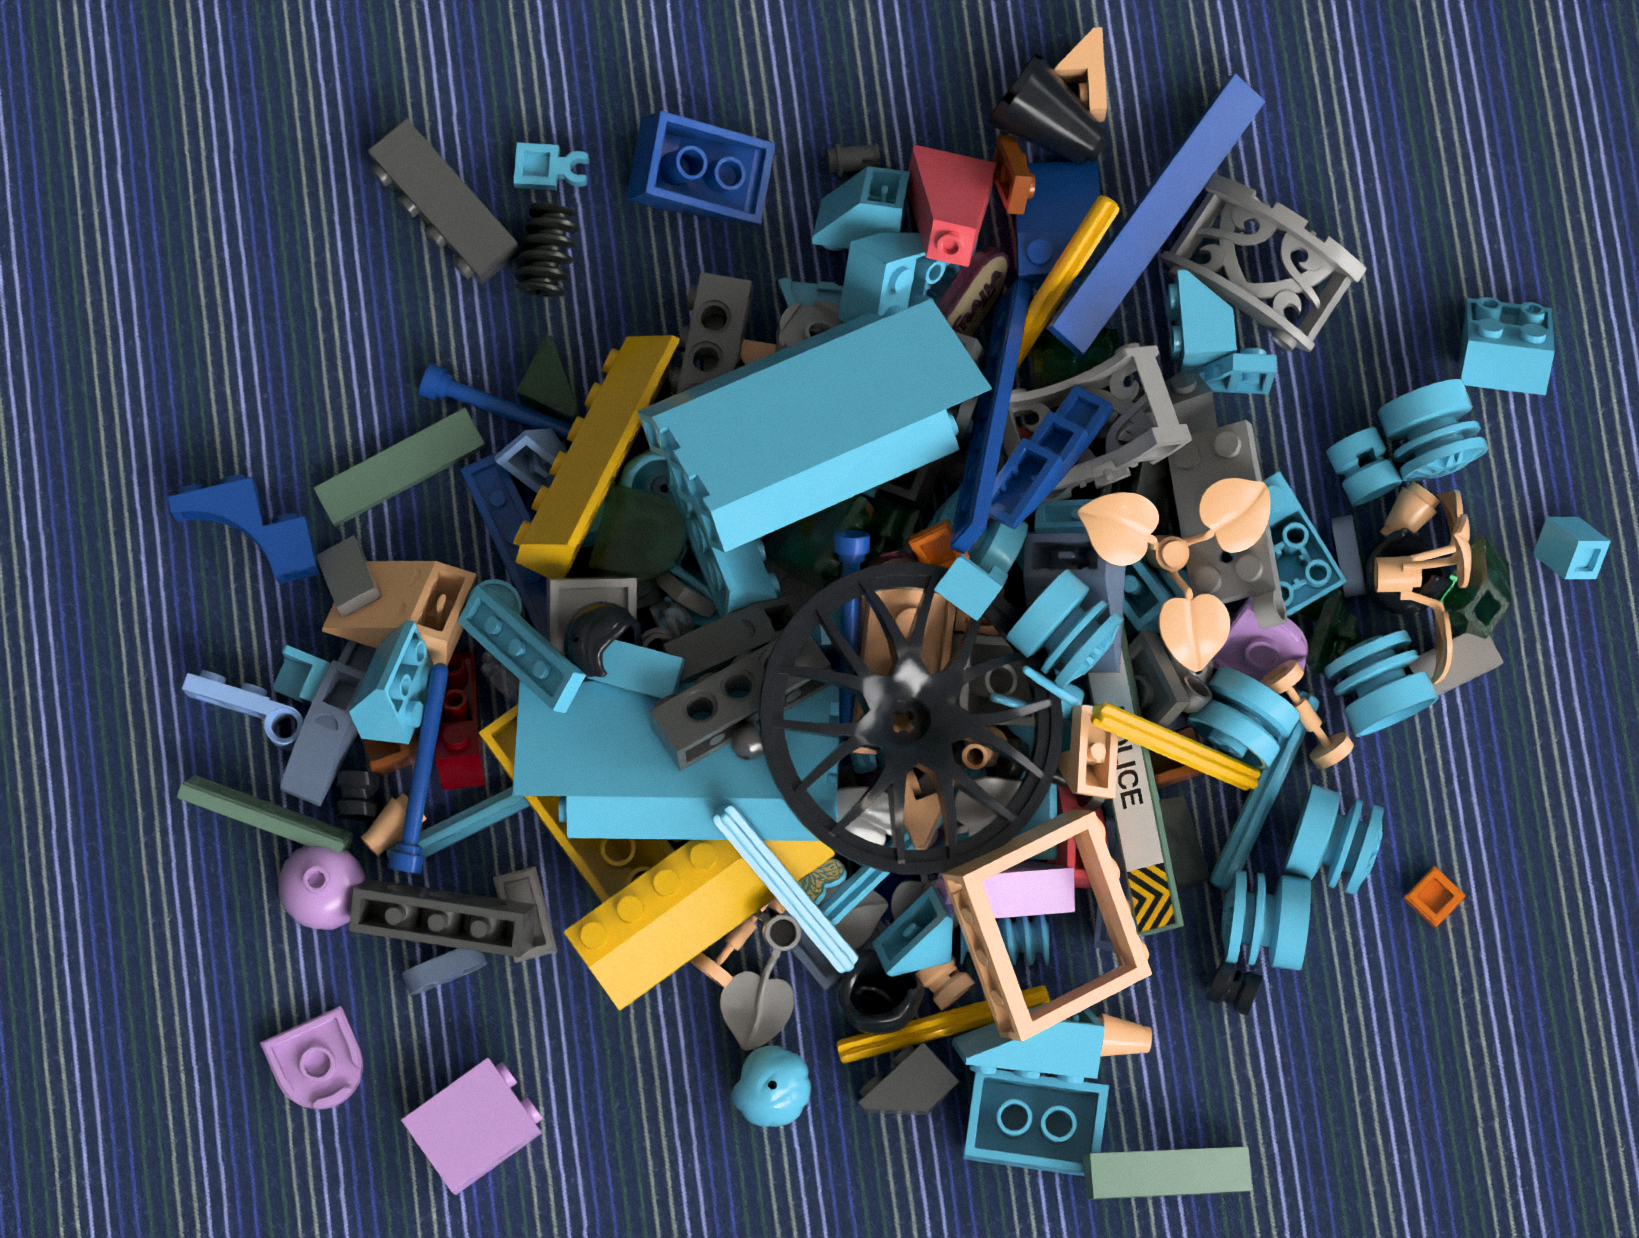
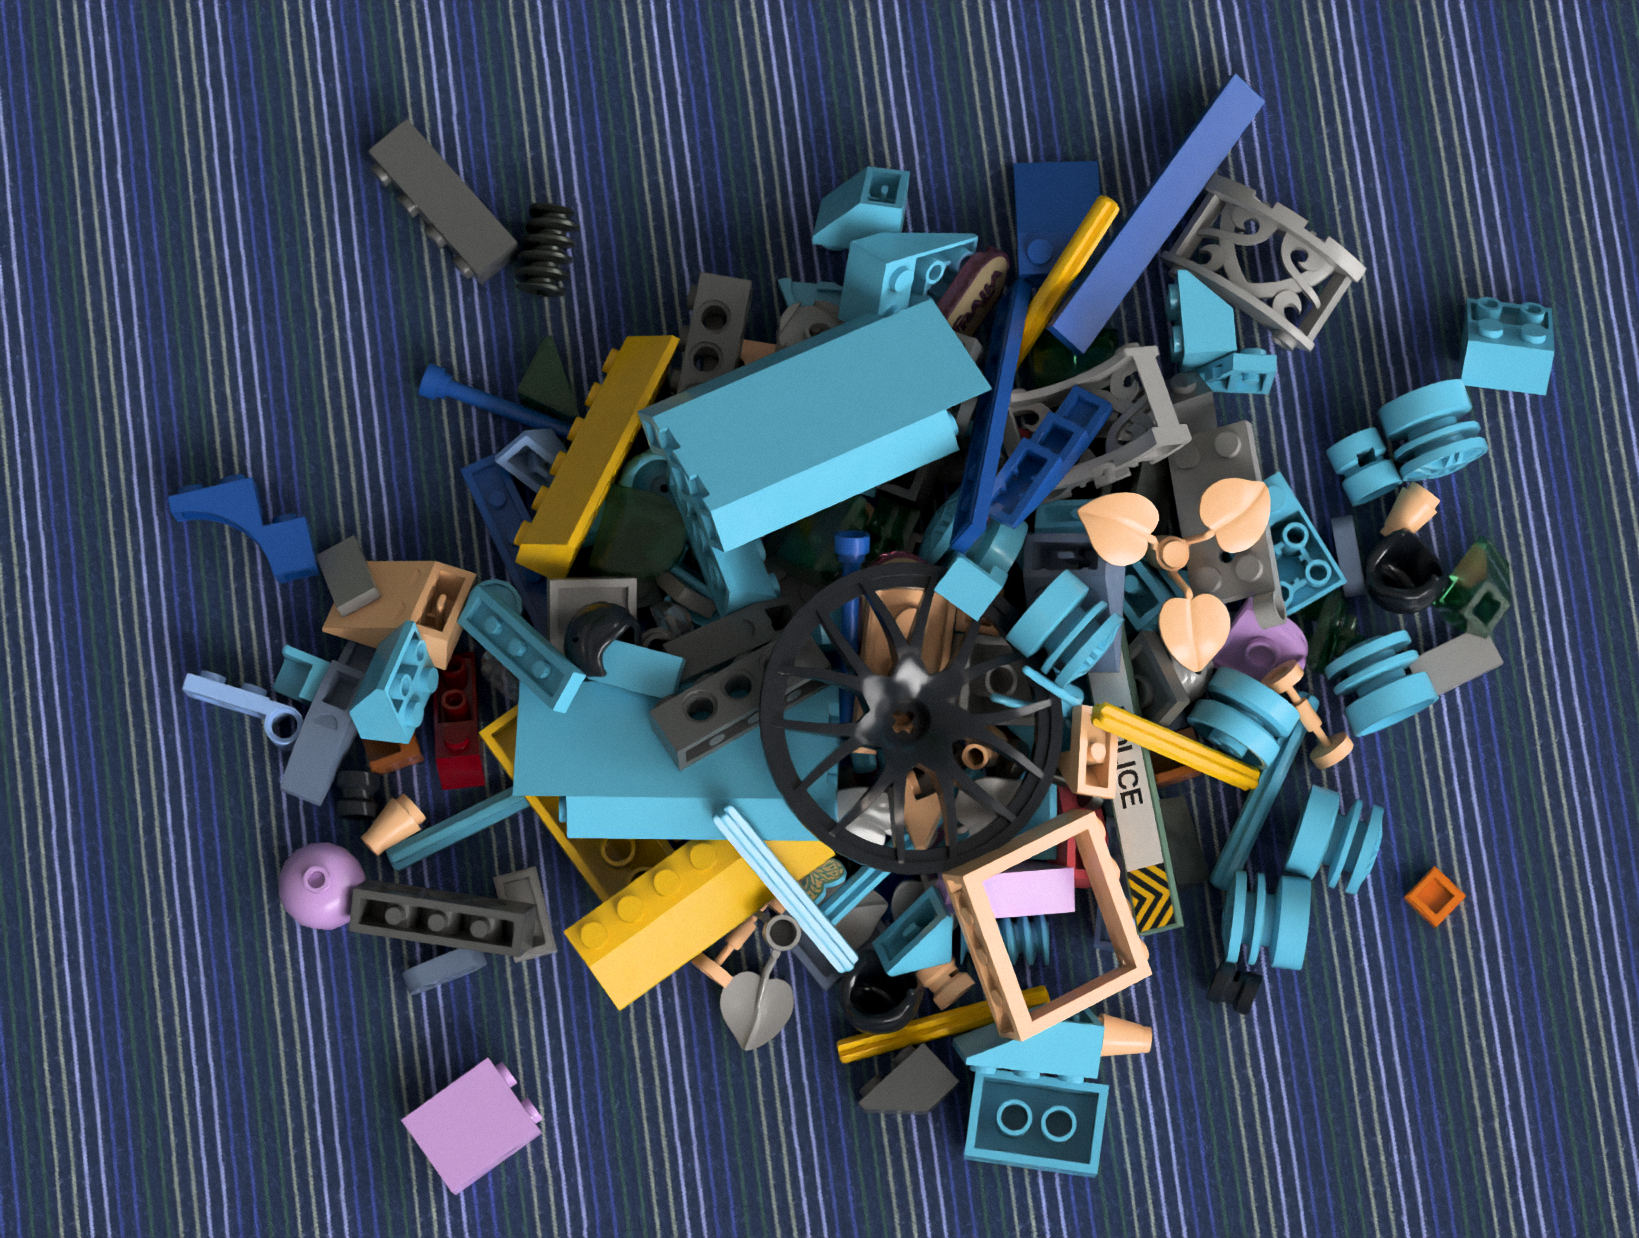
sand green tile [177,775,354,854] -> none
lavender tile [260,1006,363,1110] -> none
sand green tile [313,408,486,527] -> none
blue piece [387,663,449,874] -> none
medium azure plate [513,142,589,191] -> none
blue slope [626,111,776,226] -> none
flat silver hinge [731,721,764,760] -> none
medium azure piece [731,1045,811,1127] -> none
dark grey pin [826,143,880,177] -> none
coral slope [908,145,997,267] -> none
orange tile [908,518,969,568] -> none
black cone [987,53,1108,165] -> none
dark orange plate [992,135,1035,215] -> none
light nougat slope [1054,27,1107,122] -> none
tile [1083,1146,1252,1200] -> none
flat silver hinge [1180,674,1212,713] -> none
light nougat plant [1374,490,1472,684] -> none
medium azure panel [1534,517,1611,579] -> none

